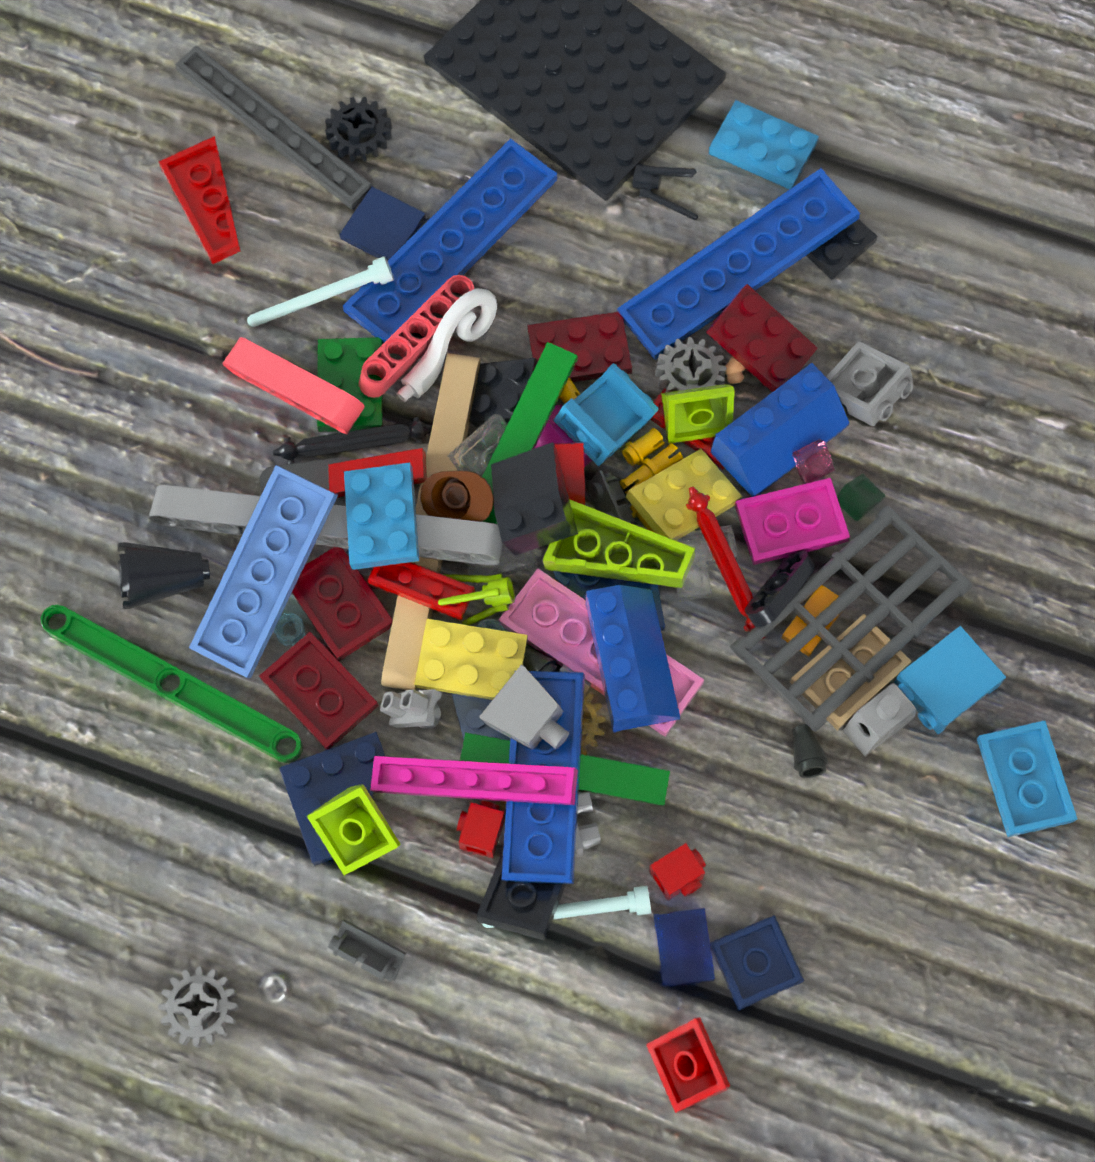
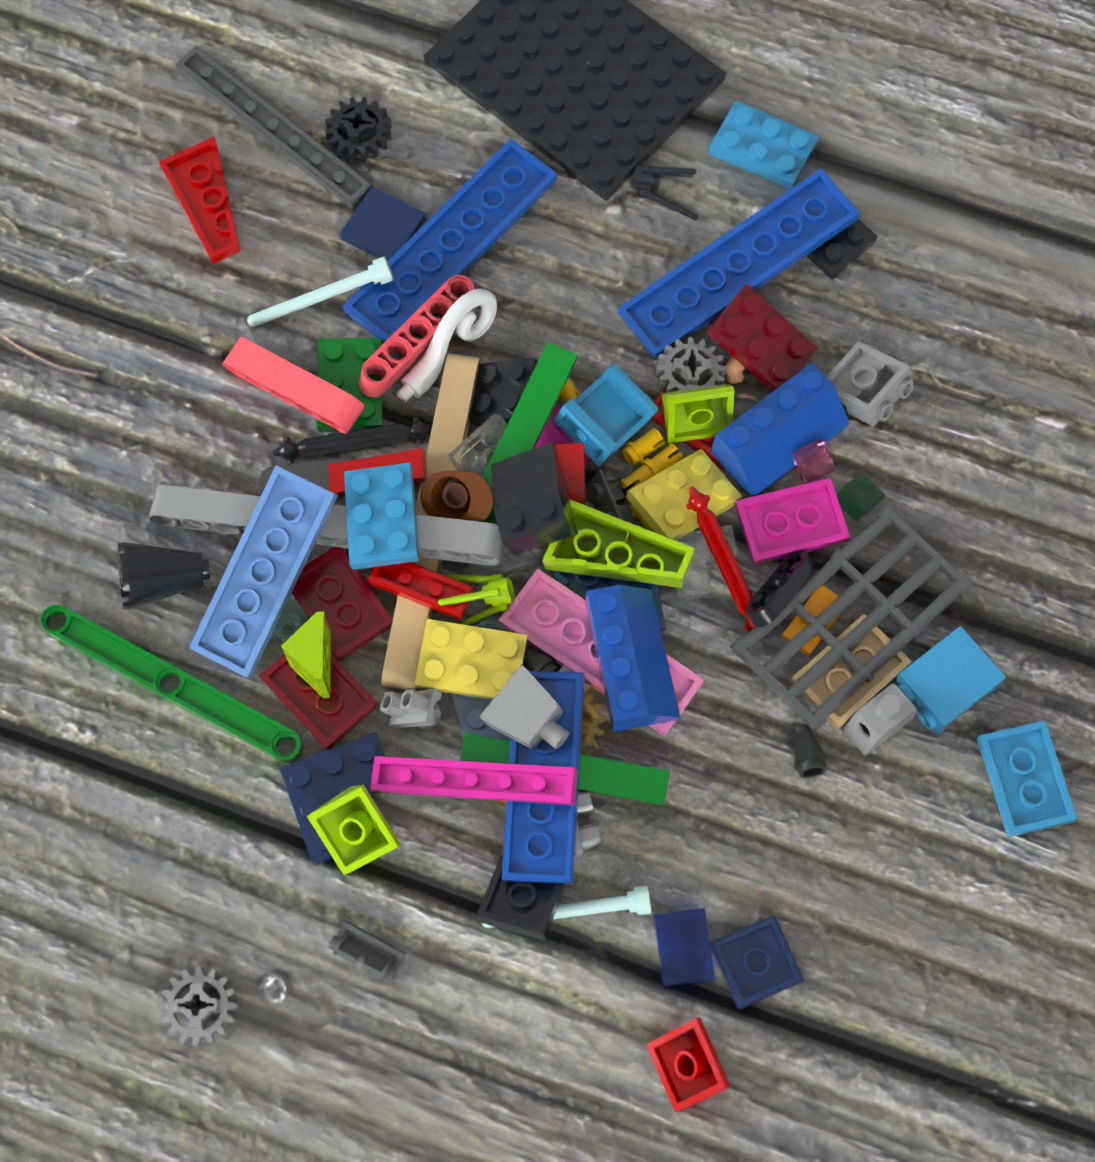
red brick [457,801,505,859] -> none
dark red plate [527,312,632,382] -> none
red brick [649,843,706,901] -> none
none -> lime slope [281,612,331,698]

